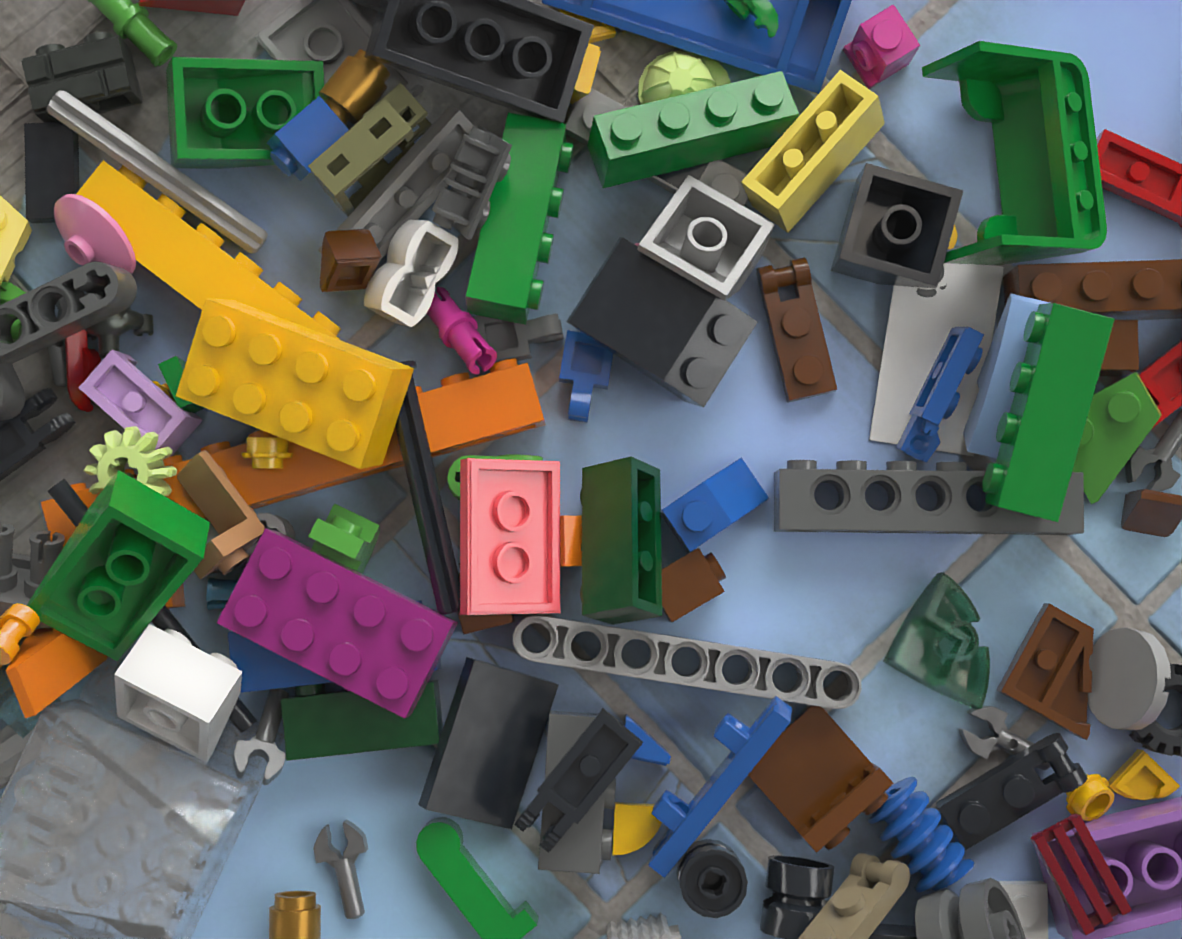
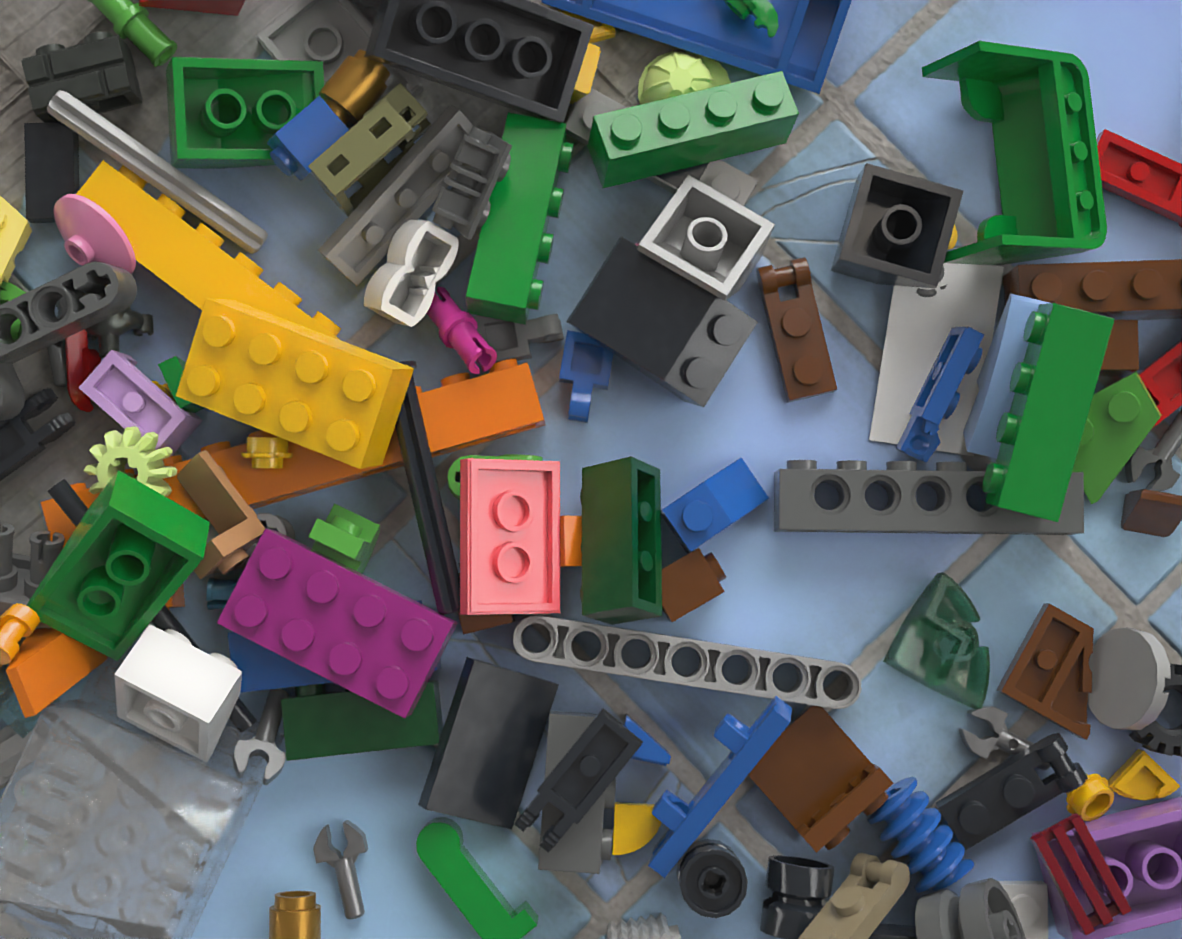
reddish brown slope [320,229,382,292] -> none
light yellow brick [741,70,885,233] -> none
dark pink brick [843,4,920,89] -> none

